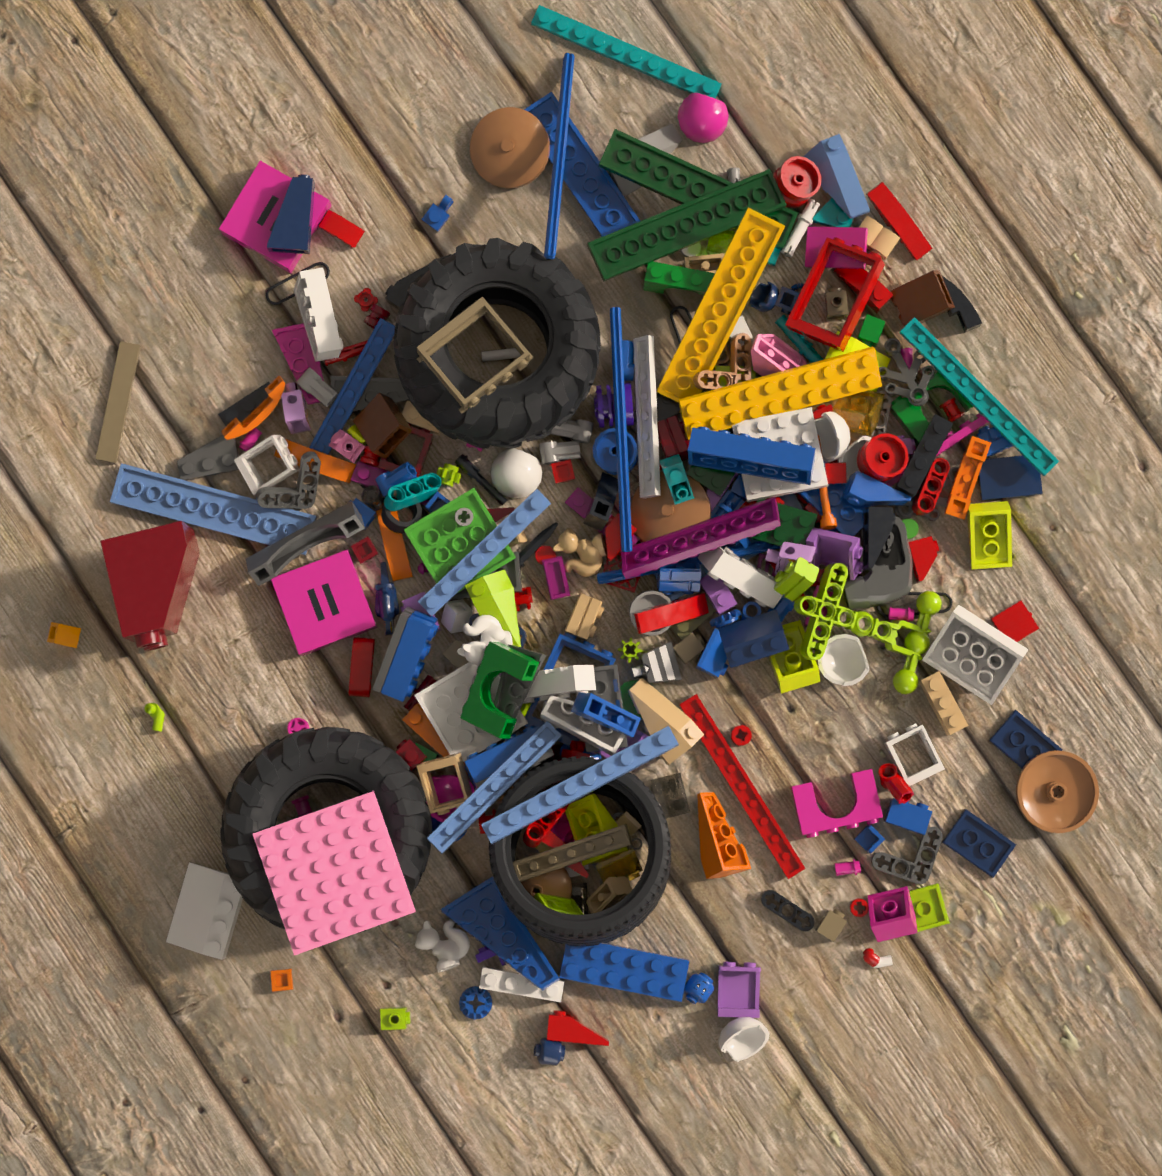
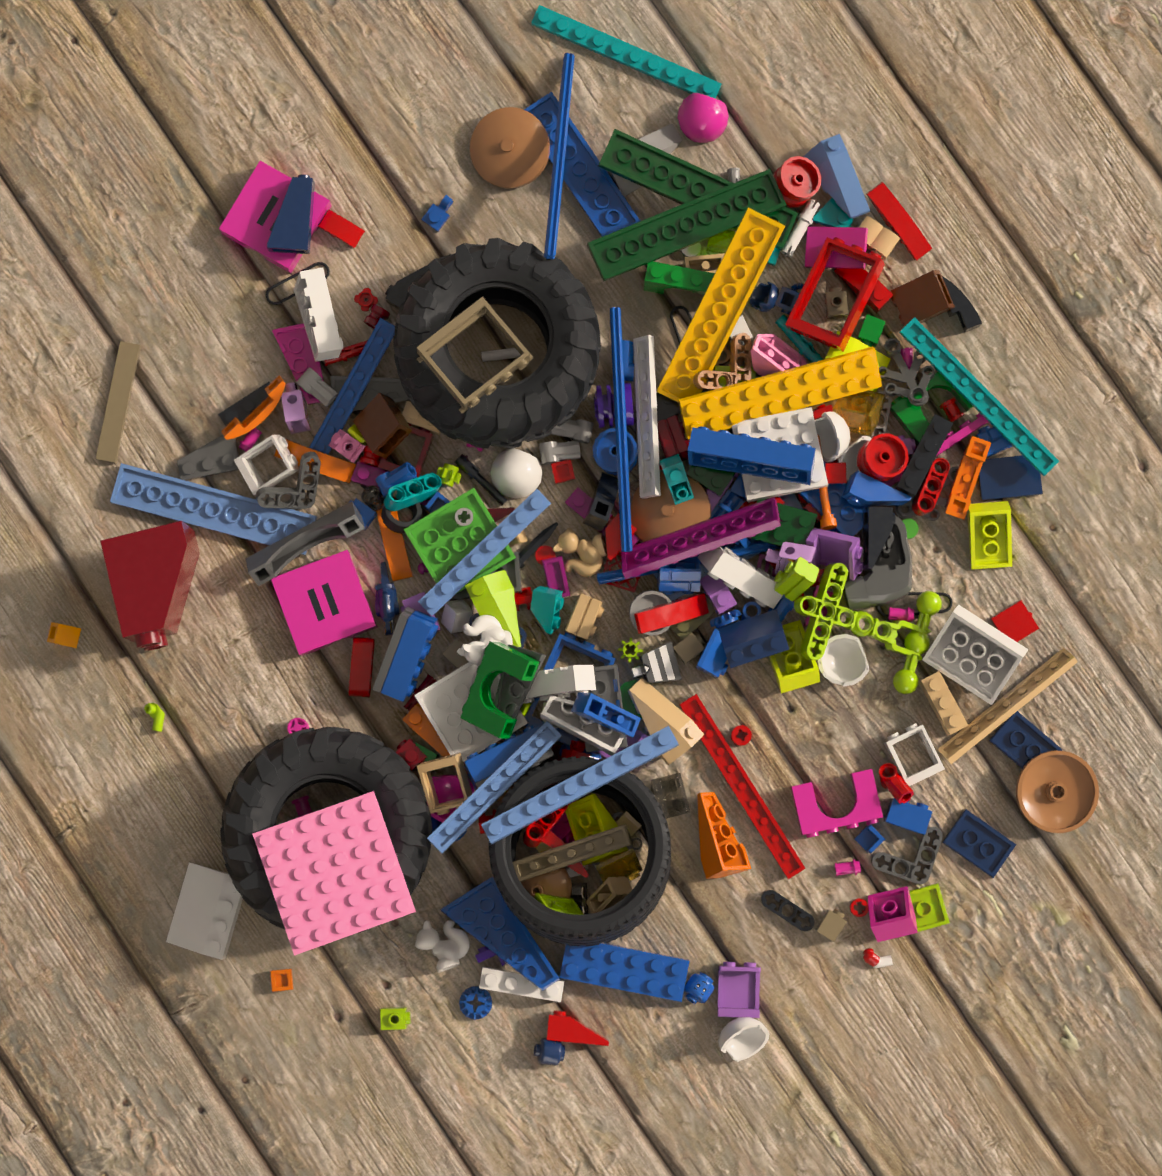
dark red tile [351,536,379,564] -> none
red slope [908,536,939,583] -> none
none -> teal slope [530,586,564,634]
none -> tan plate [937,648,1078,764]

